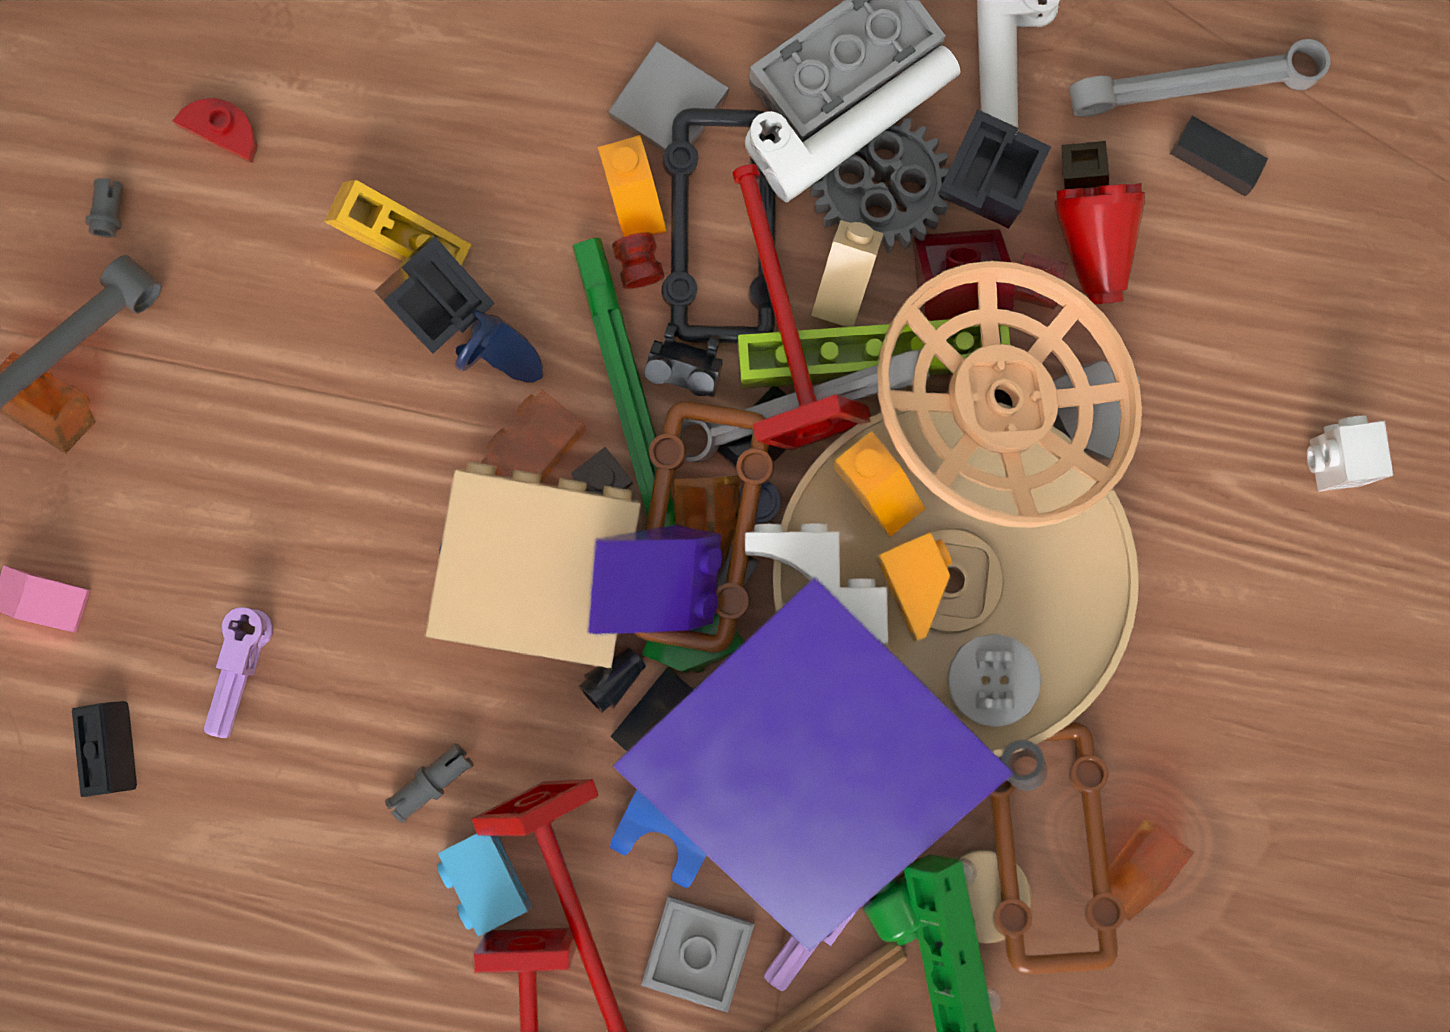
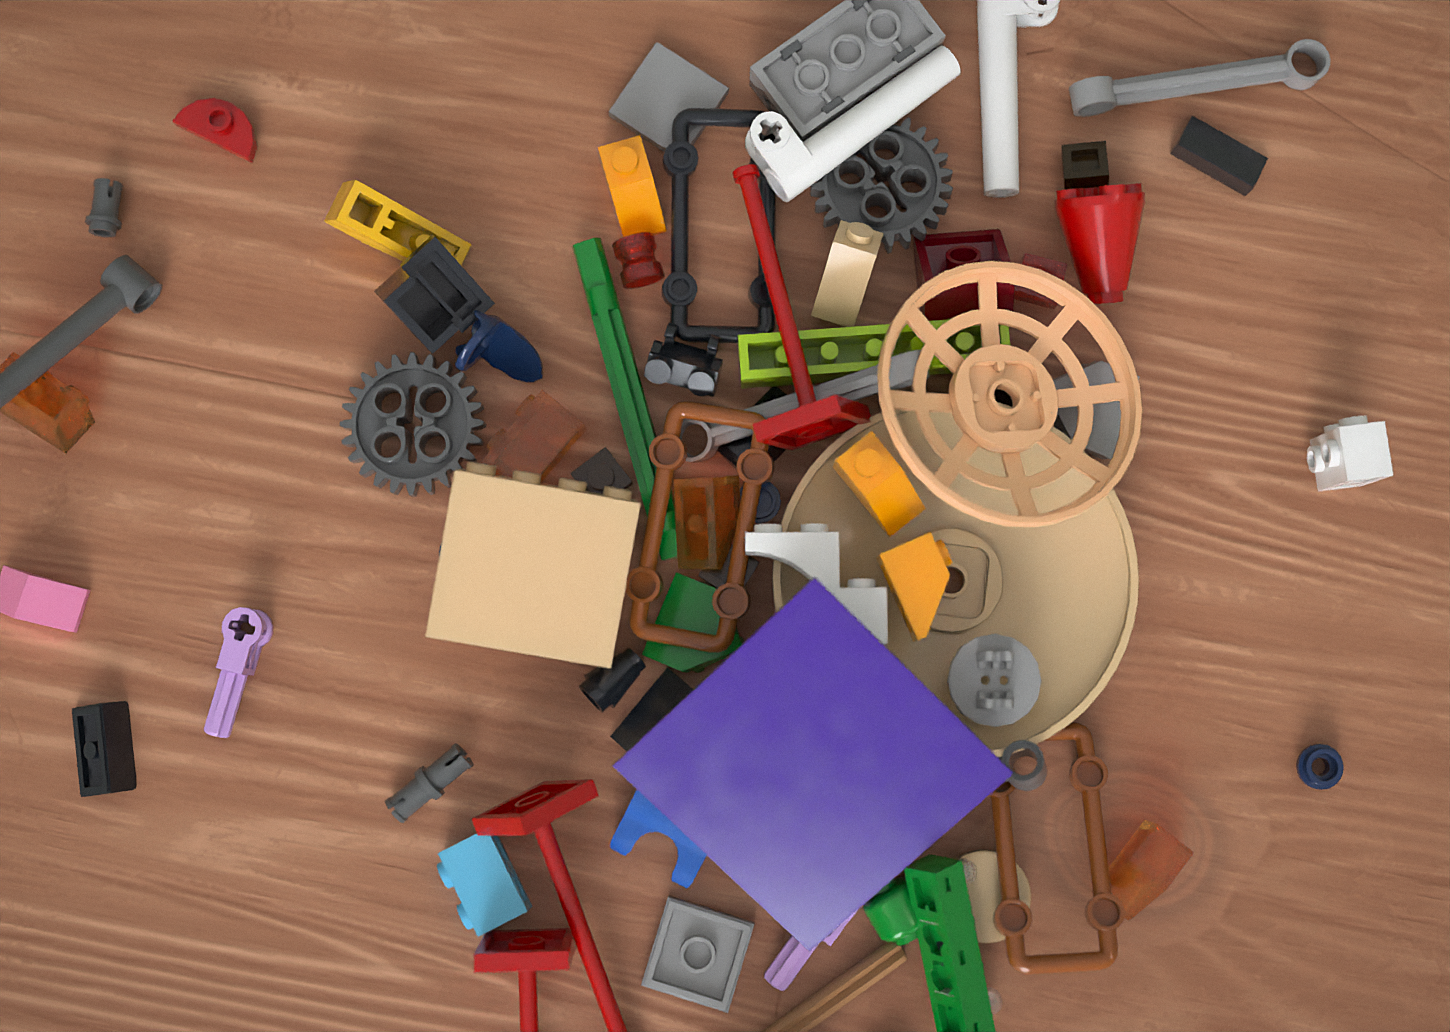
dark purple slope [588,525,722,635] -> none
black plate [938,109,1051,229] -> none
none -> dark grey gear [339,352,486,497]
none -> dark blue plate [1296,744,1344,790]

